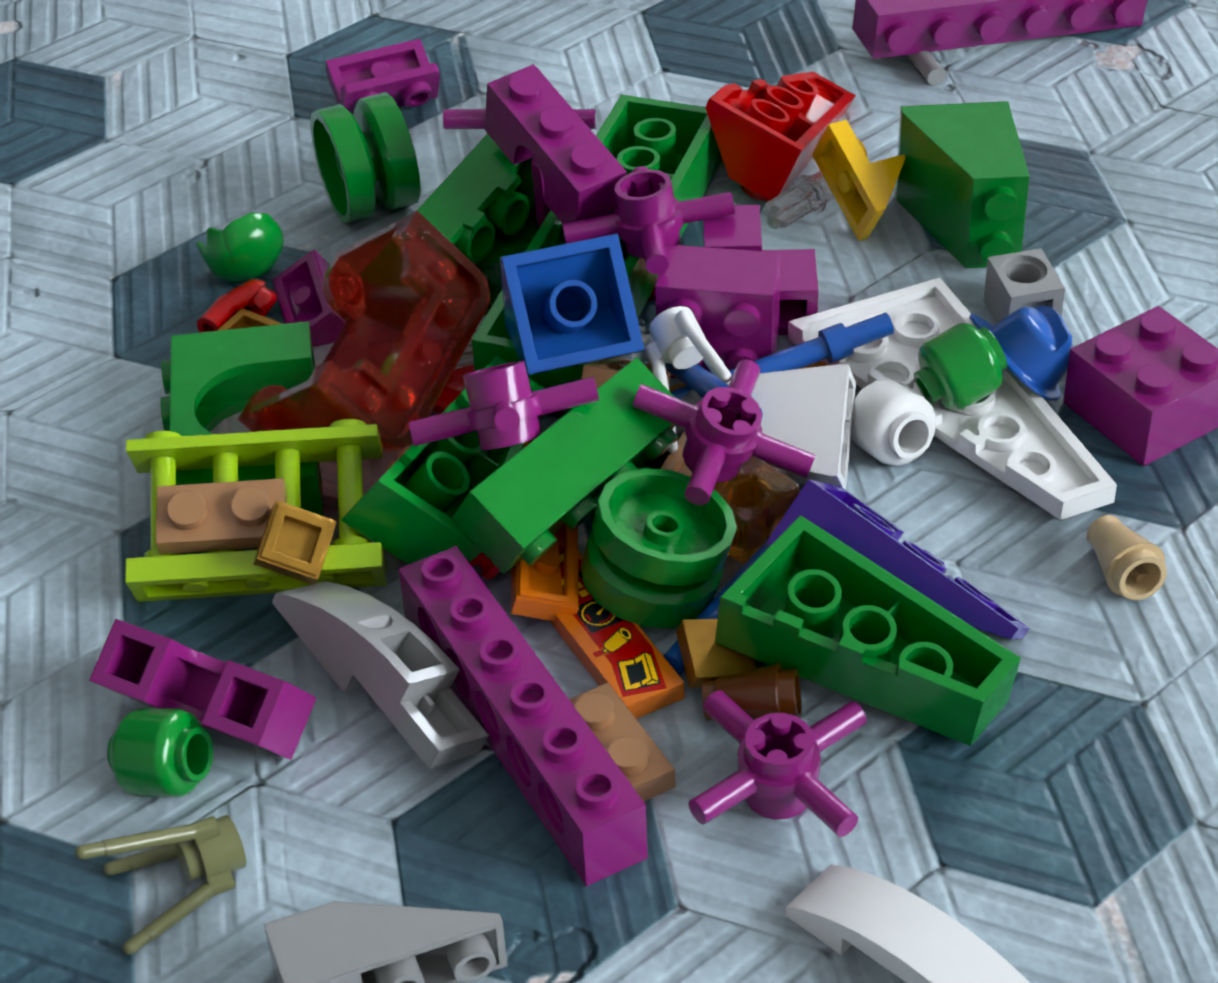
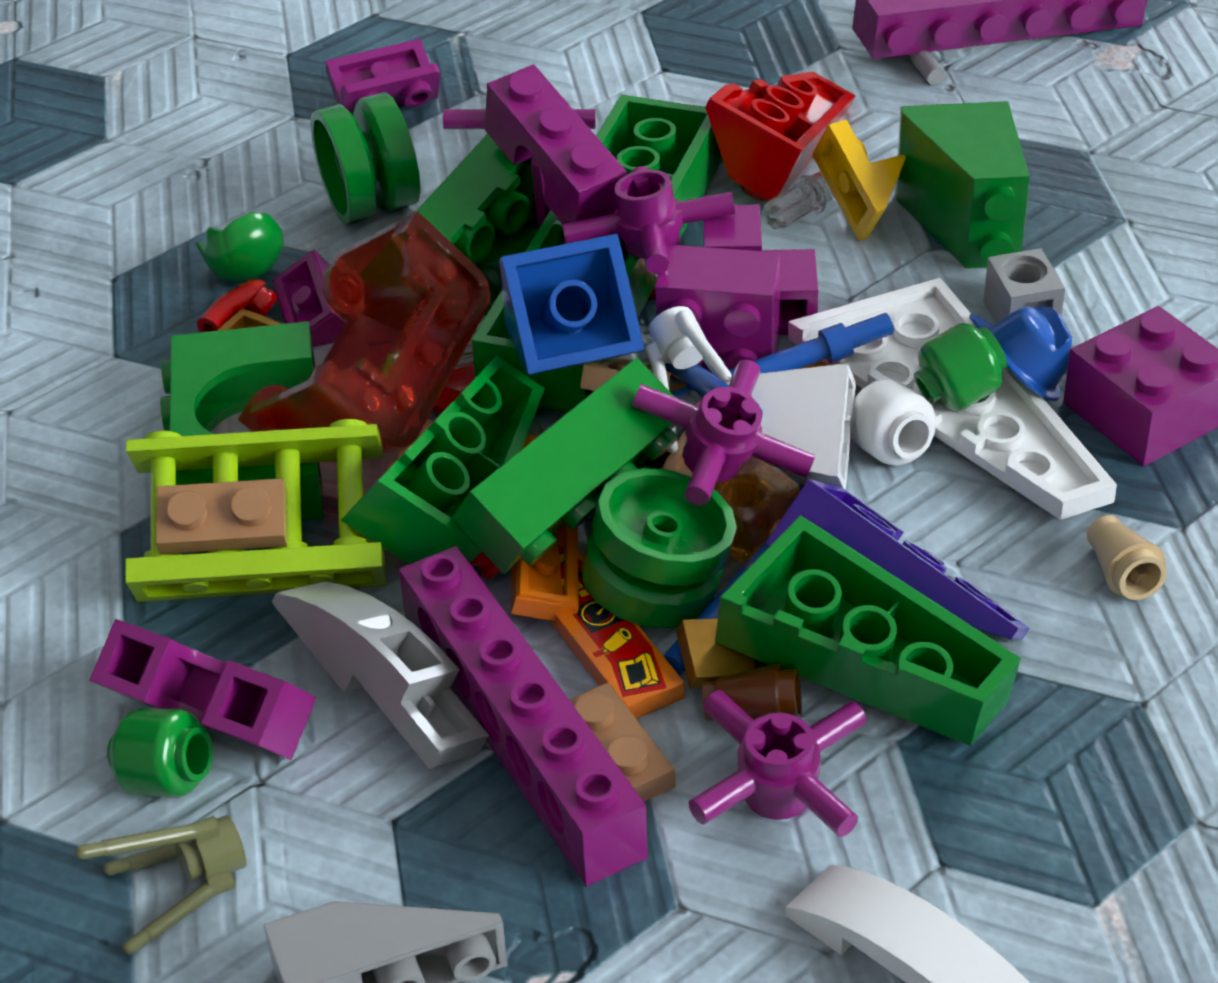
pearl gold tile [253,500,337,585] -> none
magenta bar [408,361,599,450] -> none

